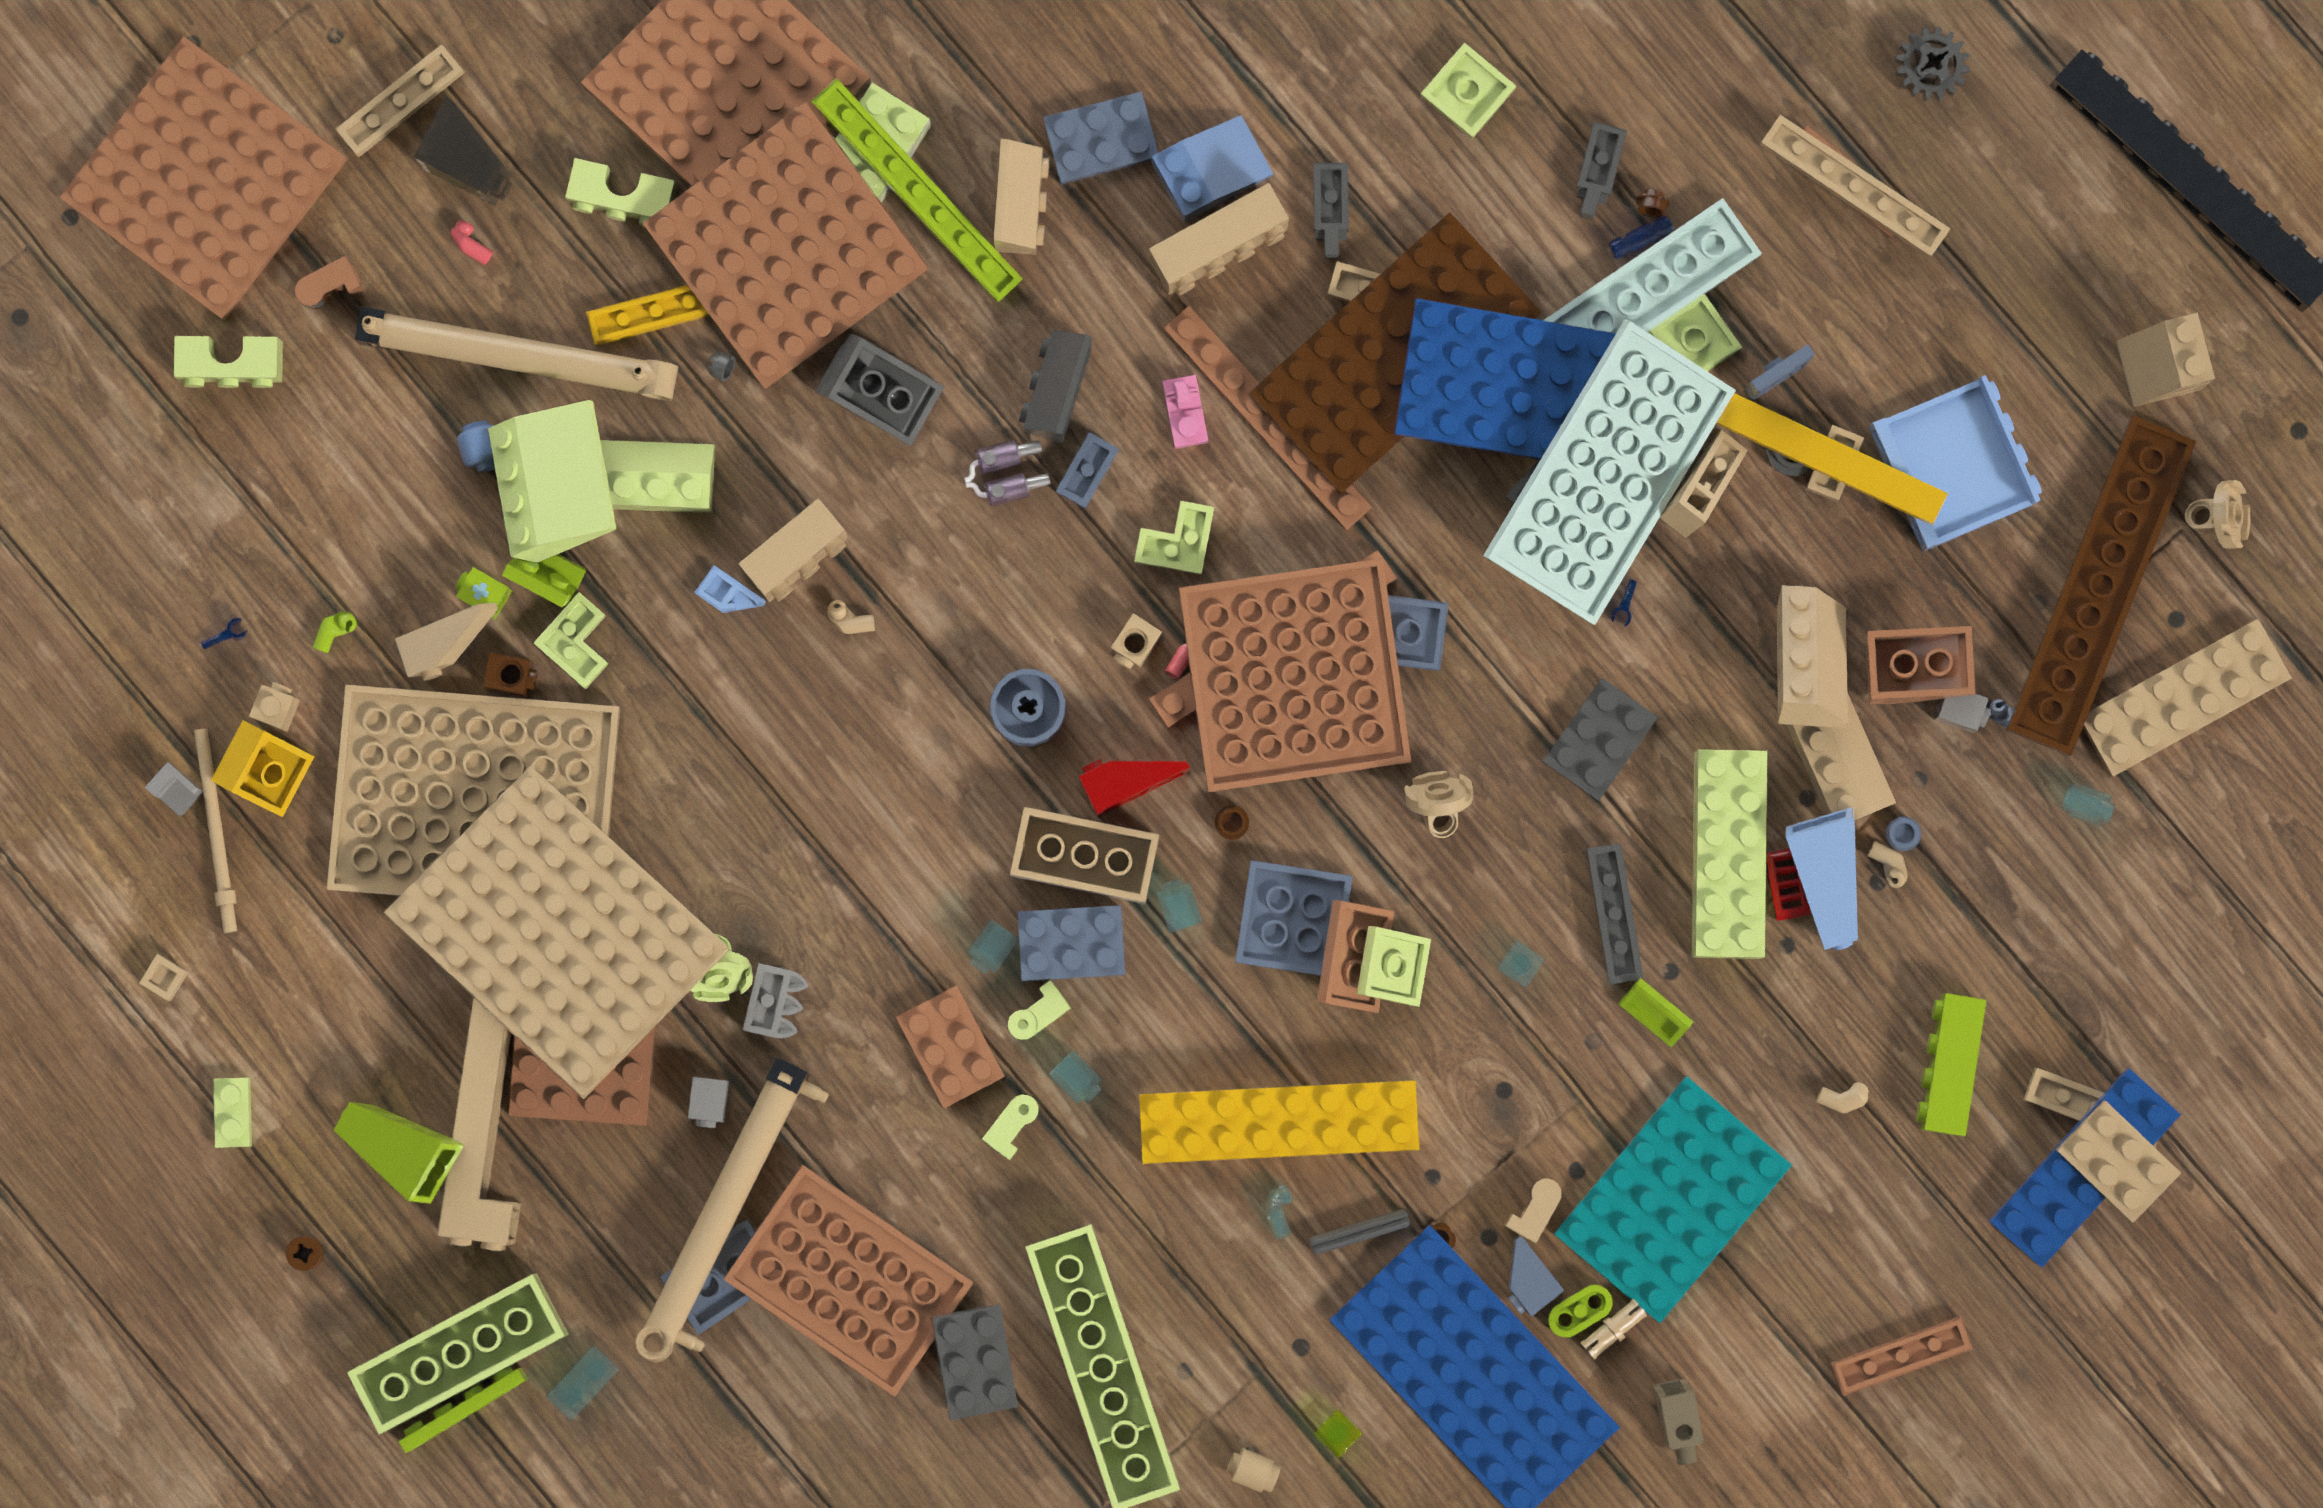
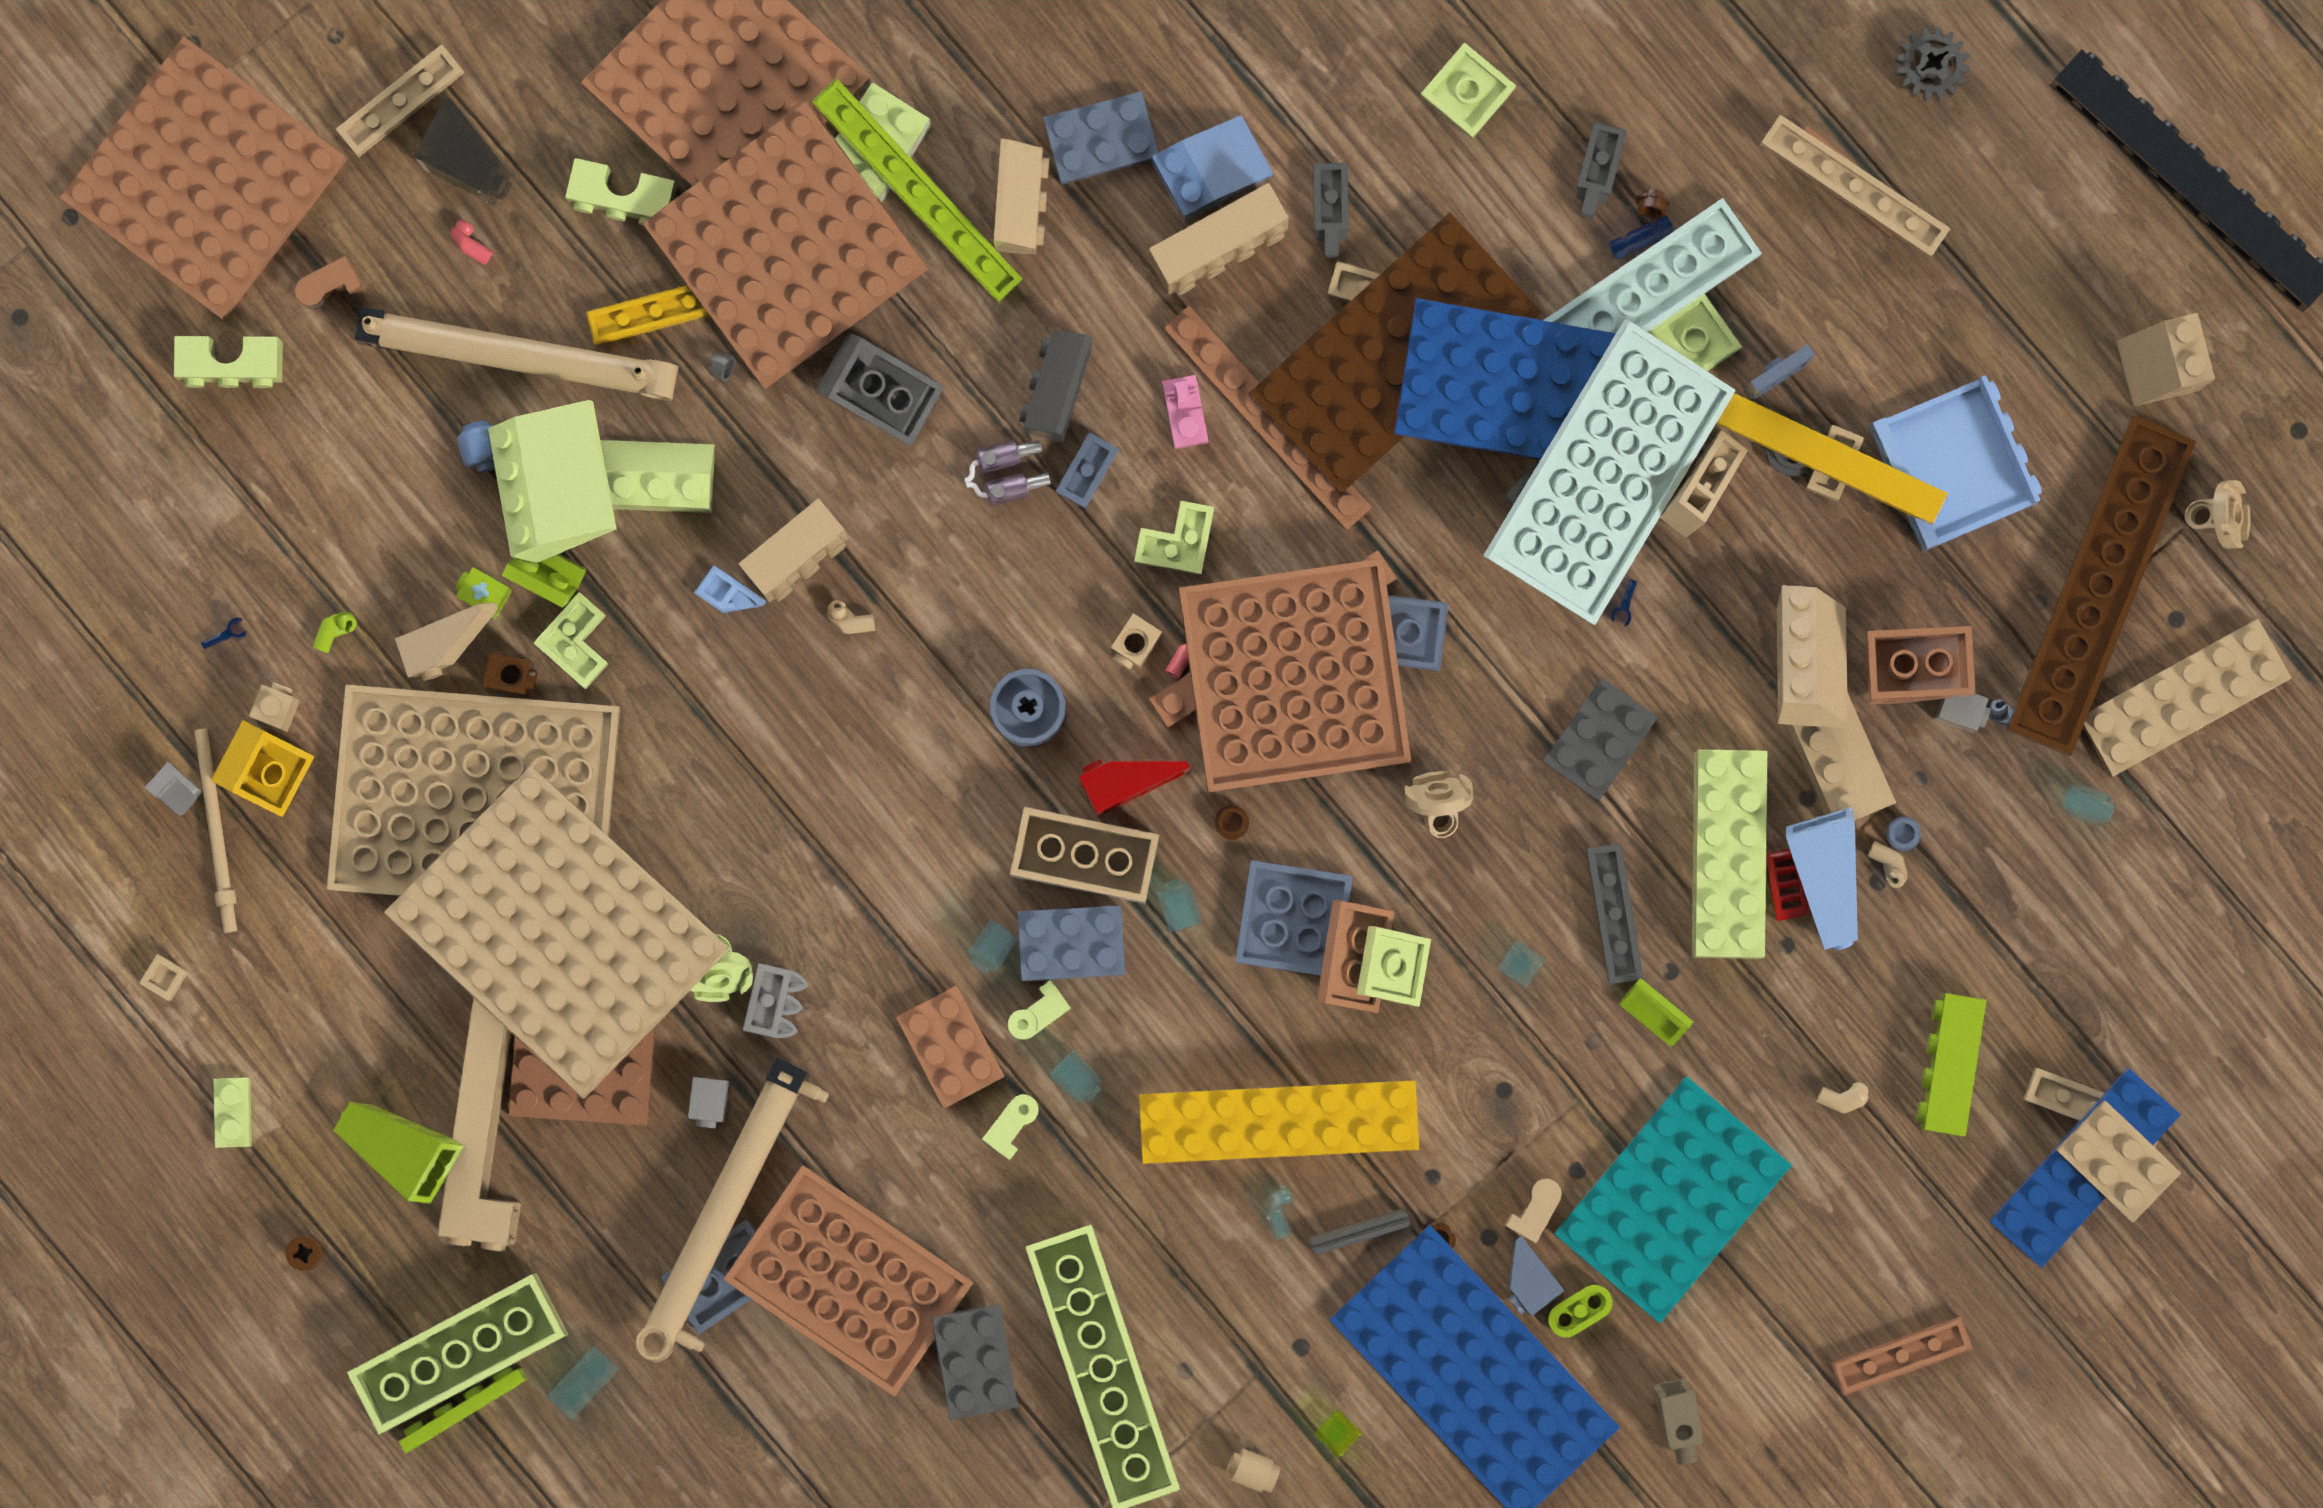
tan pin [1580,1299,1647,1360] -> none

